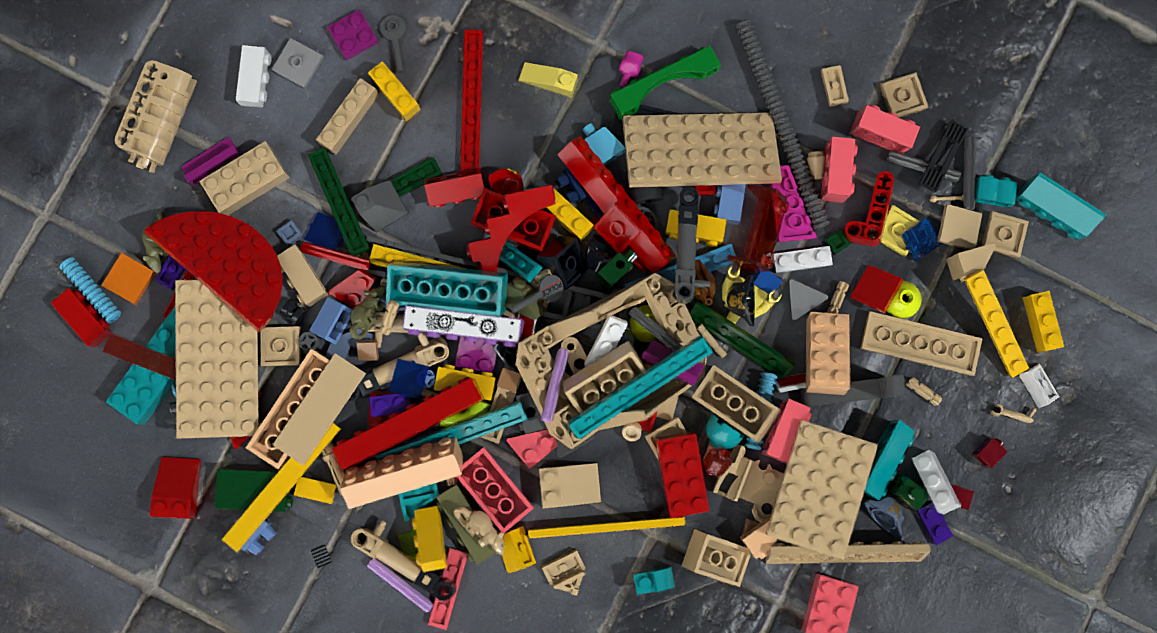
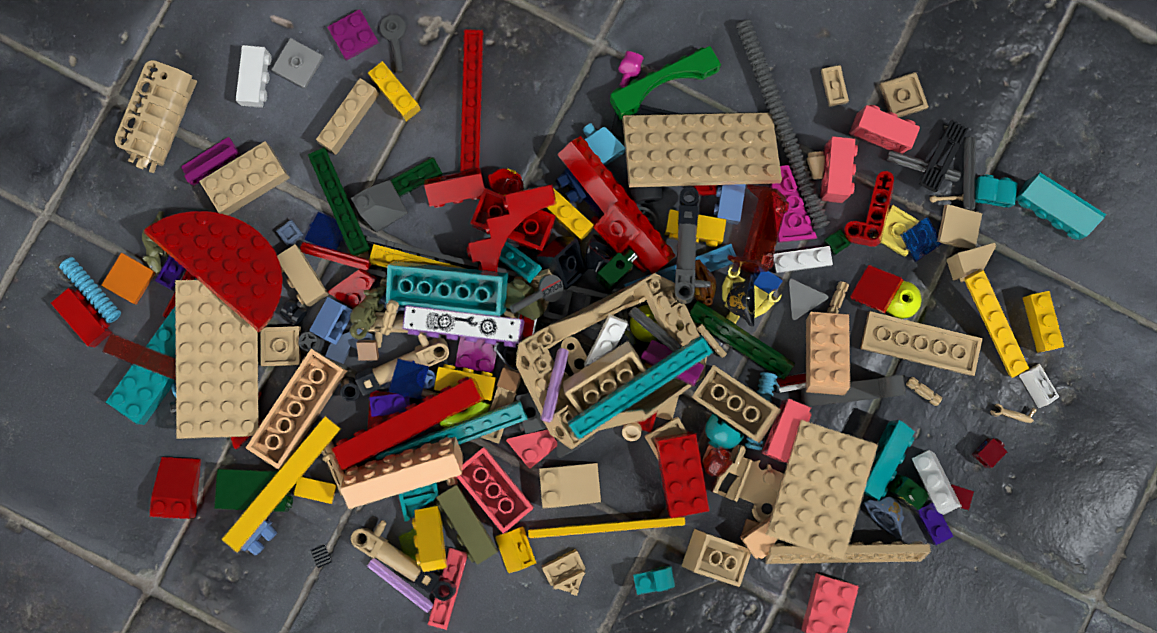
tan window [273,353,366,466] -> none
tan animal [453,506,504,555] -> none
light yellow slope [519,63,578,98] -> none
tan tile [982,211,1029,258] -> none

